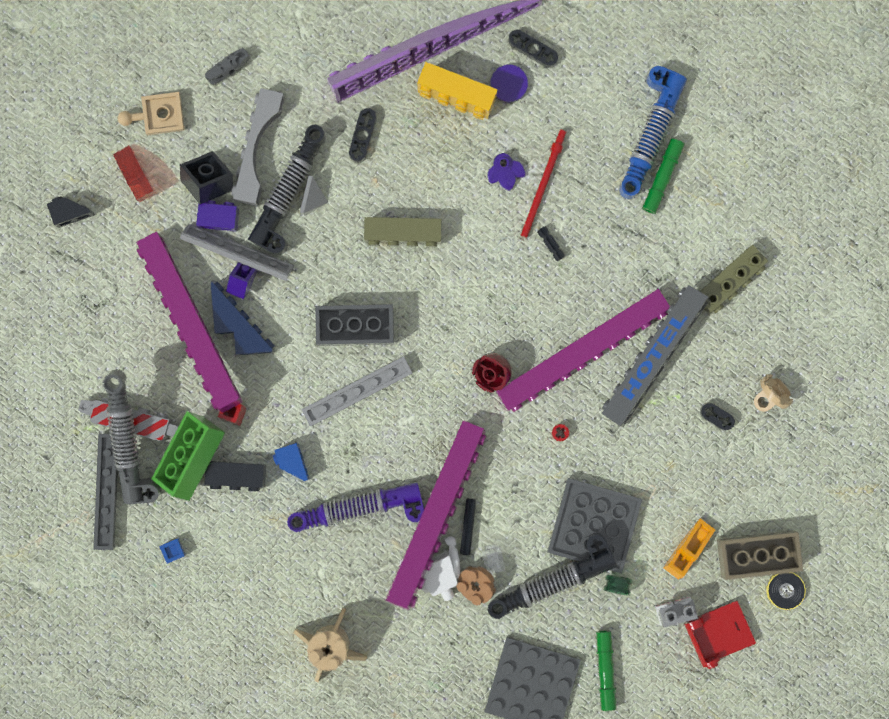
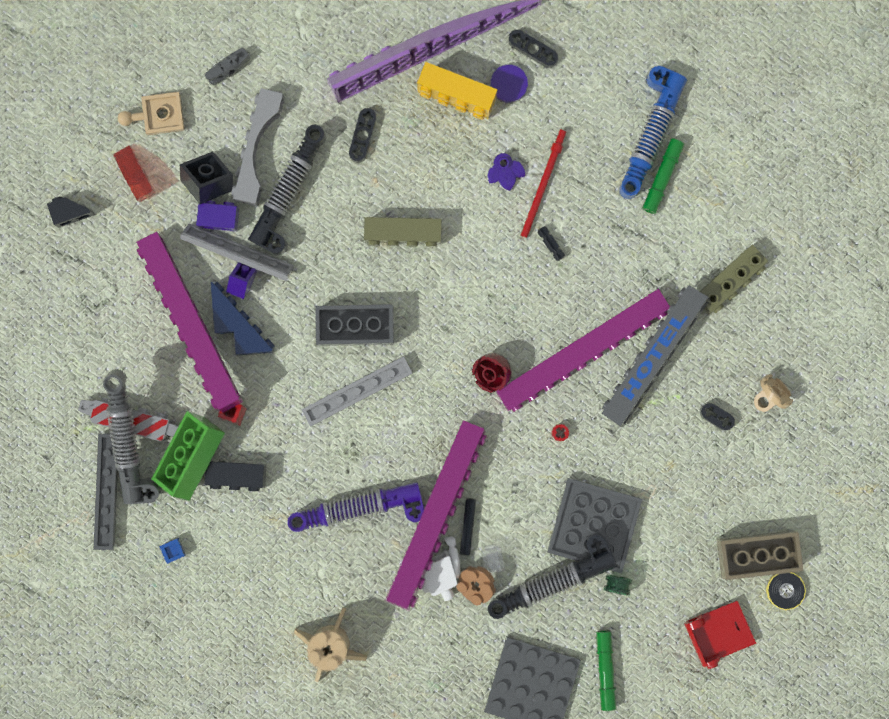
blue slope [273,443,310,481] -> none
light grey slope [300,176,328,216] -> none
light grey hips [655,597,698,628] -> none
light orange slope [663,518,715,580] -> none

